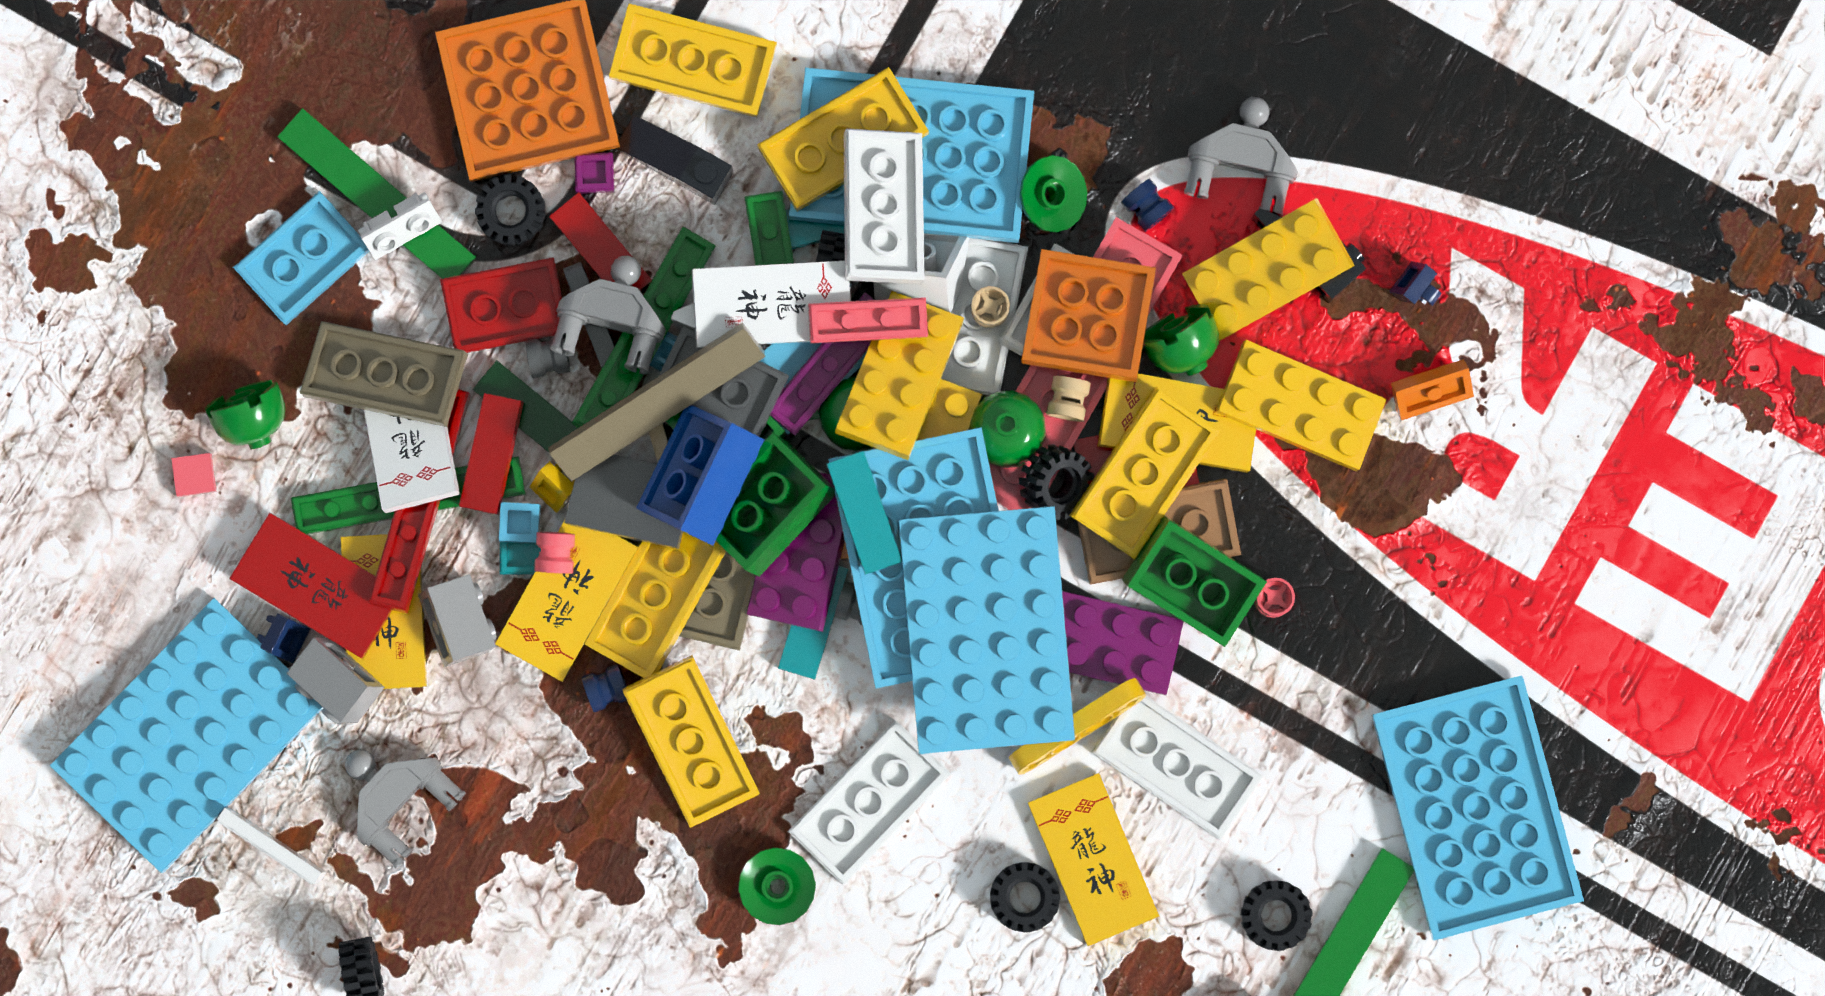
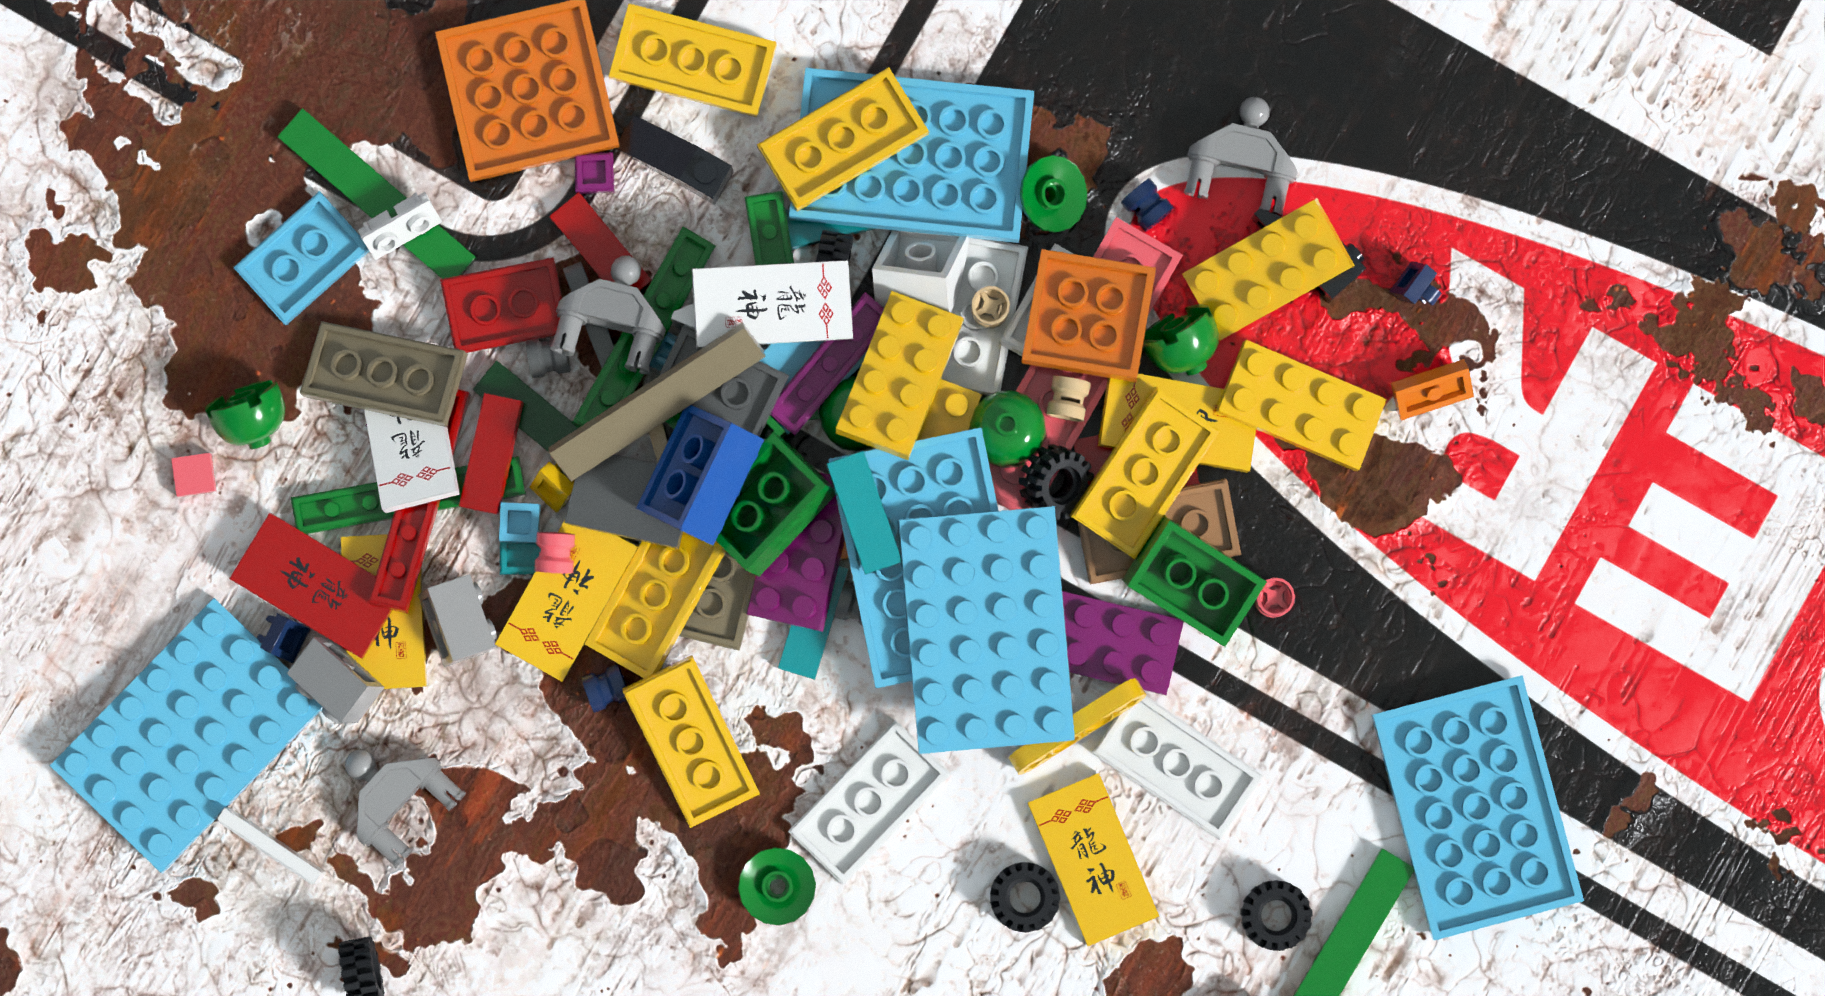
black tyre [475,174,546,246] -> none
coral tile [808,298,928,344] -> none
white tile [844,129,924,284] -> none

